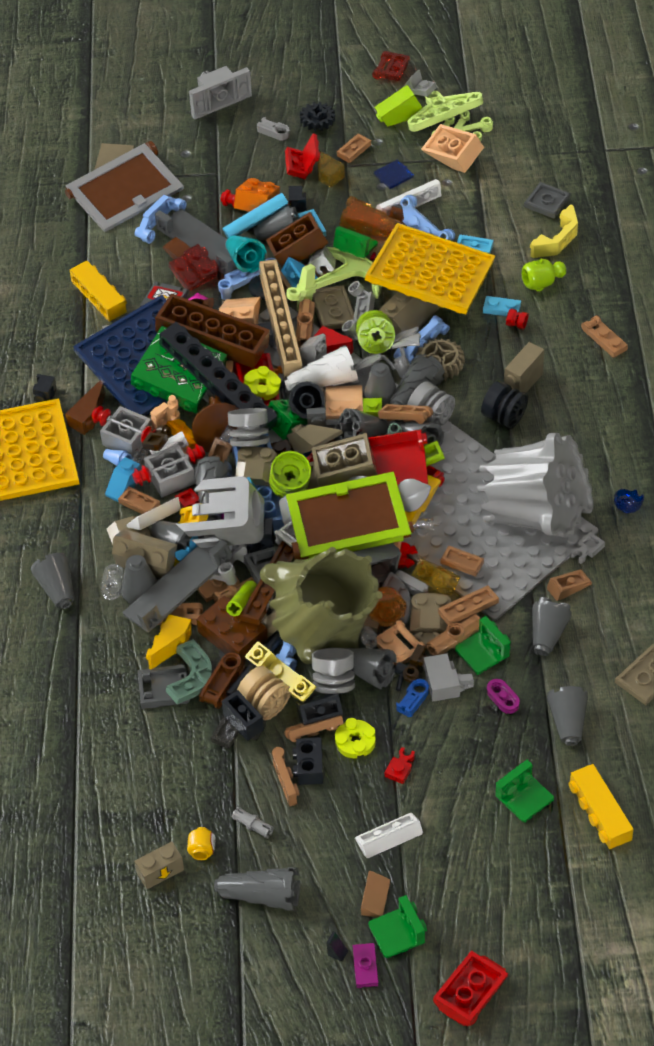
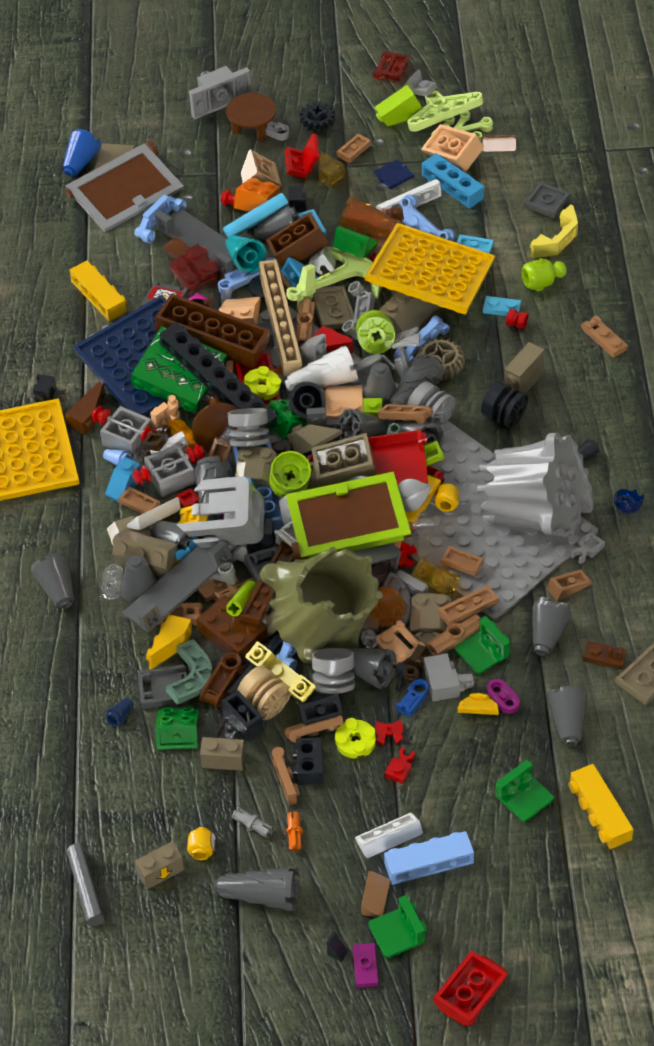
none -> blue cone [62,129,102,177]
none -> dark grey brick [66,842,106,926]
none -> dark blue cone [106,698,134,727]
none -> green bracket [155,707,199,749]
none -> dark tan brick [200,737,245,771]
none -> reddish brown piece [226,93,276,142]
none -> tan slope [241,149,282,187]
none -> orange axle [286,811,303,852]
none -> red piece [374,720,403,745]
none -> light blue brick [384,831,474,885]
none -> dark azure brick [422,153,484,209]
none -> yellow head [434,484,460,512]
none -> yellow plate [458,693,499,715]
none -> slope [482,135,516,152]
none -> black cone [578,439,600,461]
none -> reddish brown plate [583,641,627,669]

